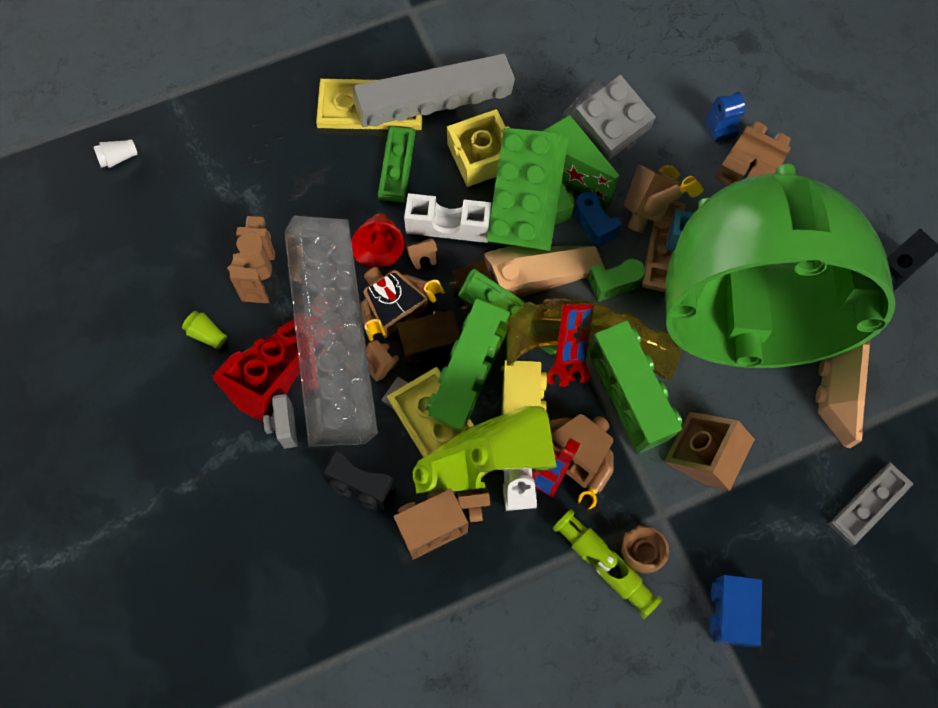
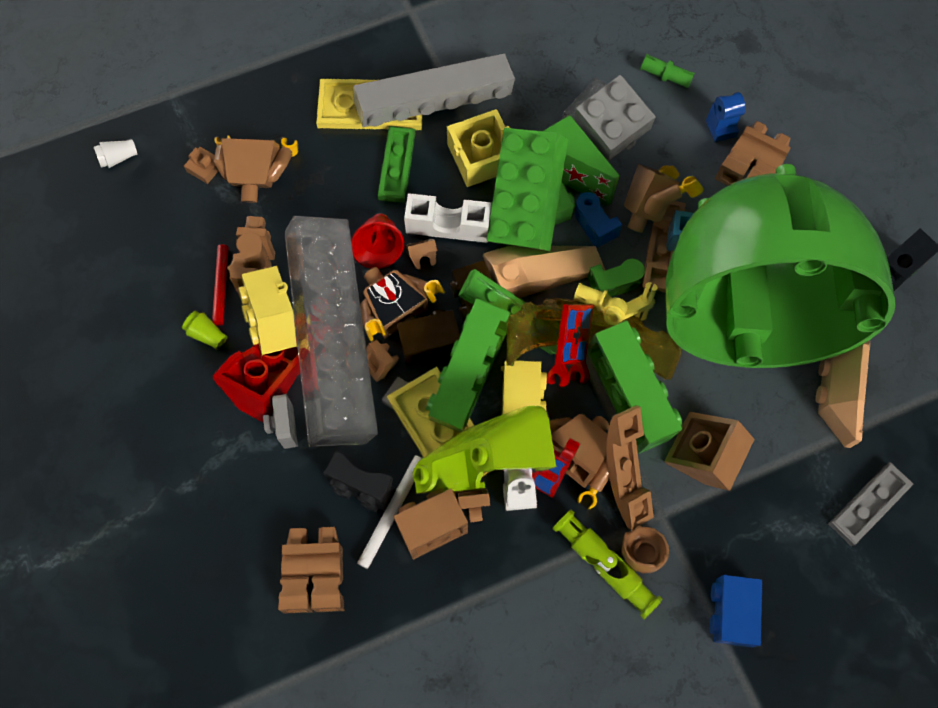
none -> medium nougat tile [184,147,219,184]
none -> red bar [212,244,229,326]
none -> medium nougat torso [214,135,298,203]
none -> light yellow brick [238,266,297,355]
none -> medium nougat hips [278,527,344,613]
none -> white bar [357,455,422,569]
none -> light yellow pin [573,282,658,325]
none -> medium nougat slope [606,405,654,530]
none -> bright green pin [640,54,695,89]

